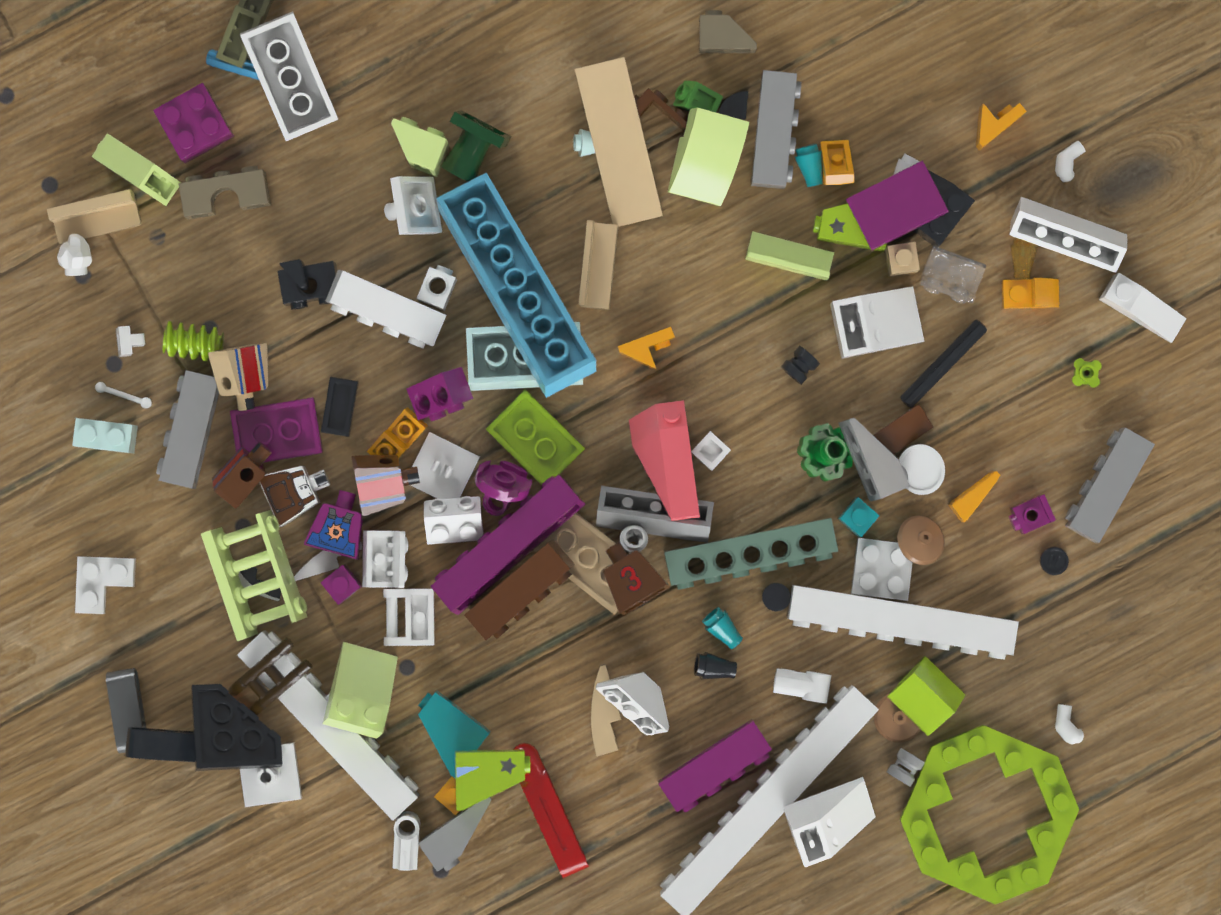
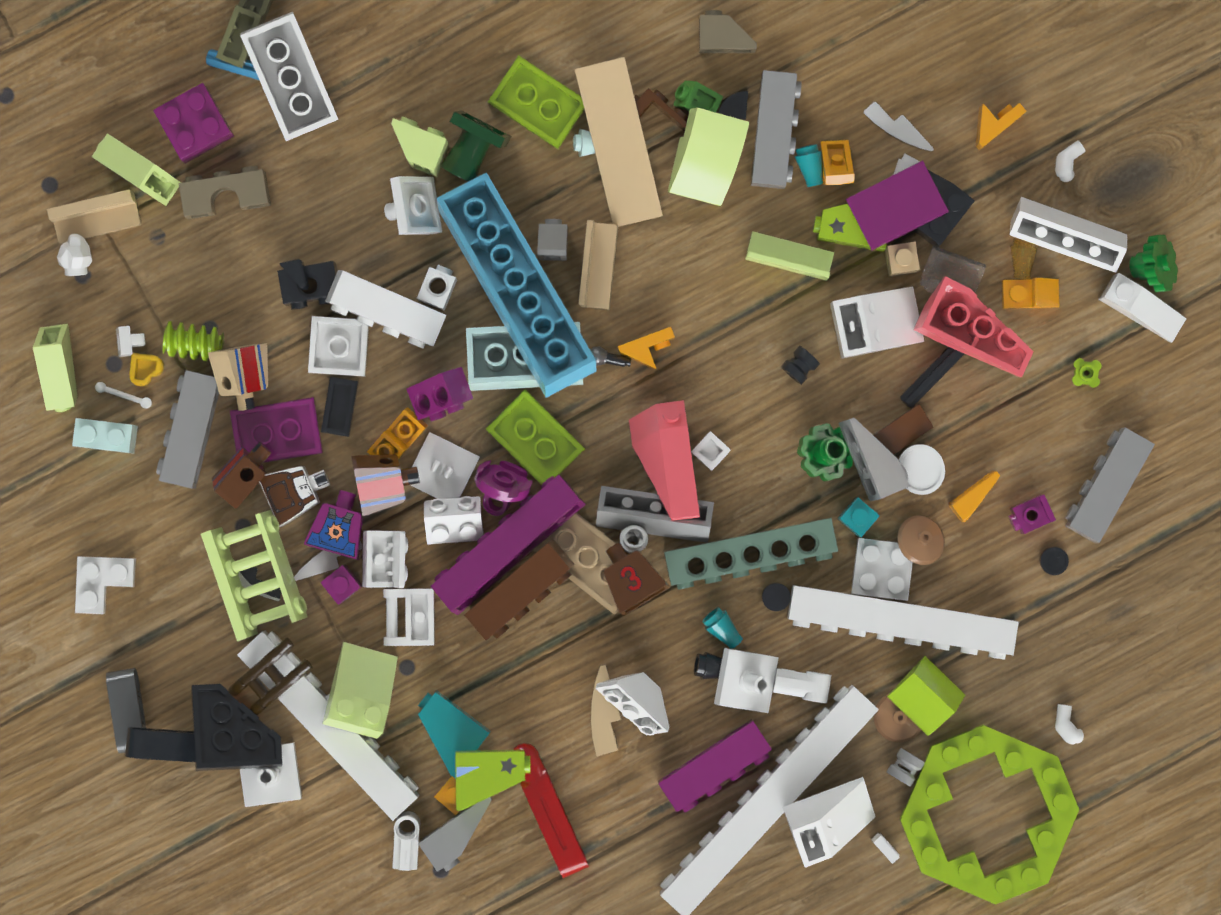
none -> yellowish green slope [33,324,78,412]
none -> yellow tile [129,353,164,387]
none -> white plate [308,316,369,377]
none -> lime tile [488,55,585,149]
none -> light grey slope [537,219,568,261]
none -> piece [590,346,631,367]
none -> white tile [714,648,779,713]
none -> white sticker [864,102,934,151]
none -> white tile [871,833,900,864]
none -> coral wedge [913,276,1033,378]
none -> green plant [1129,234,1178,292]

